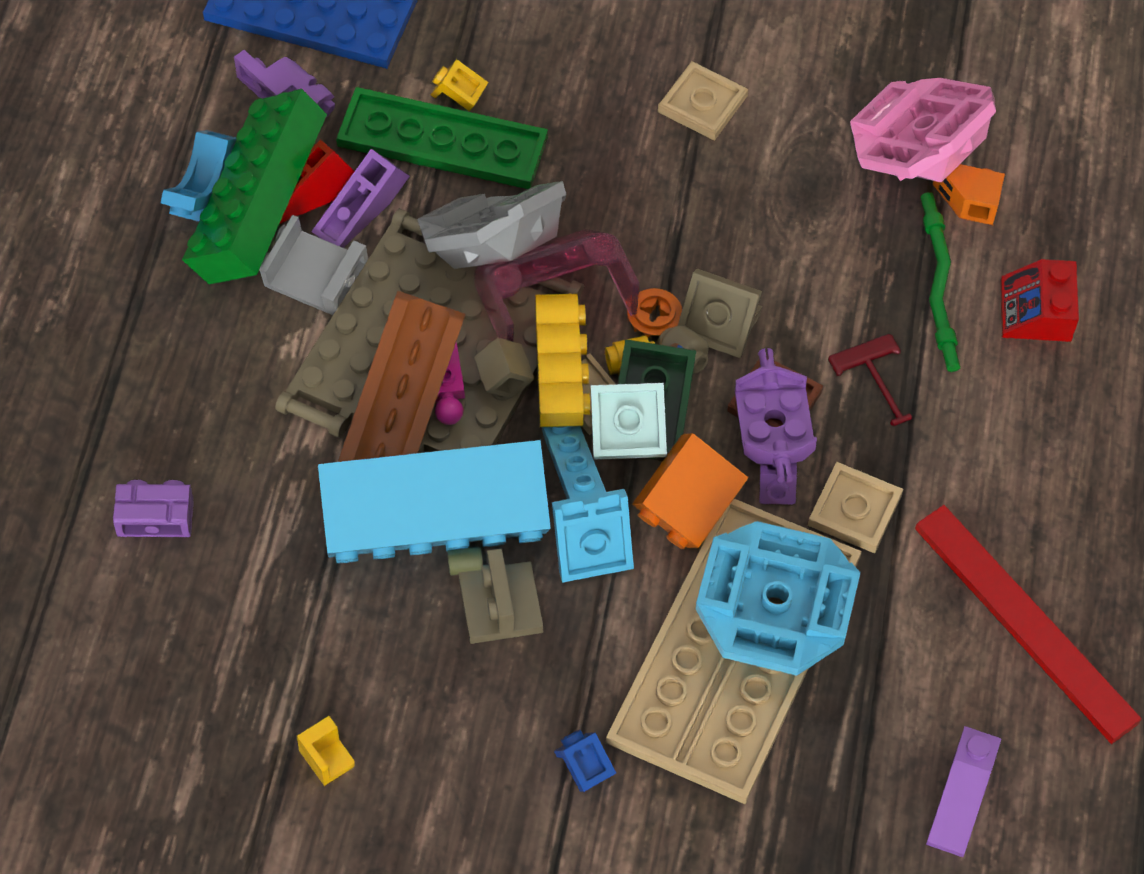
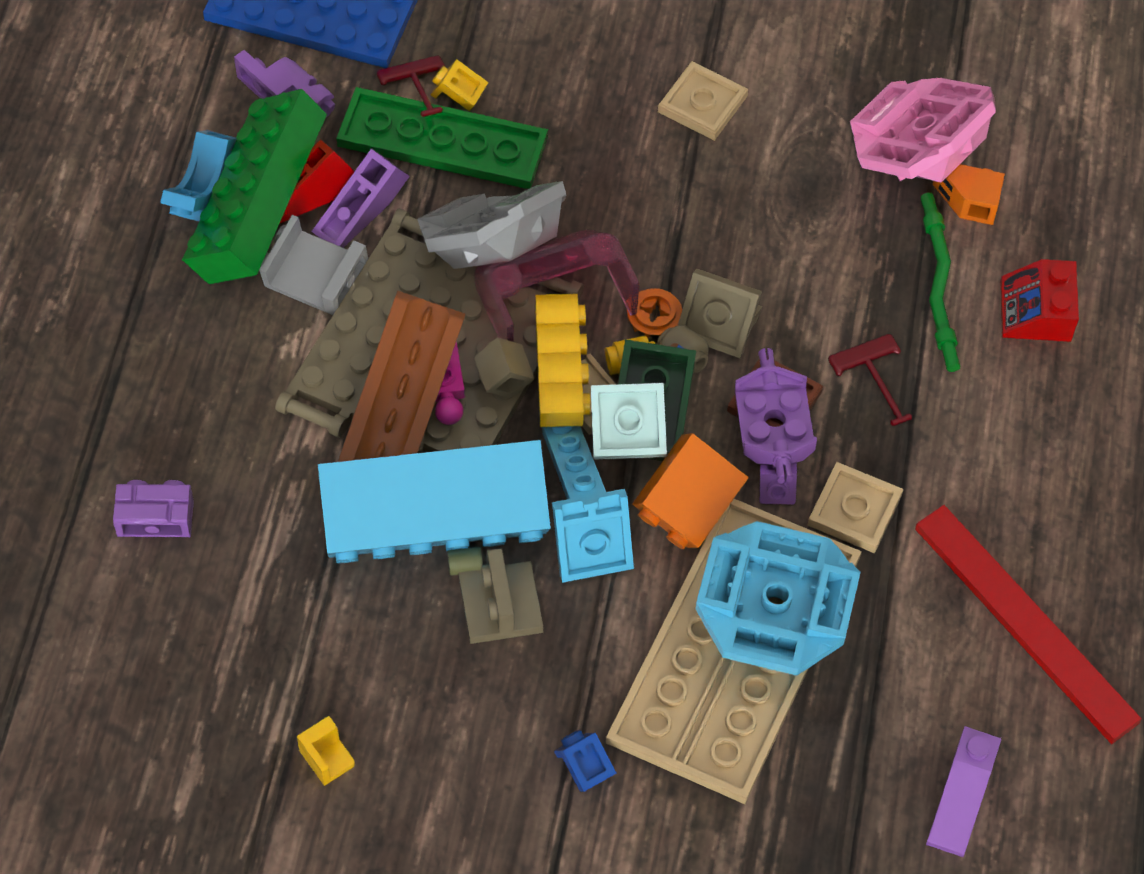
none -> dark red piece [376,55,446,117]

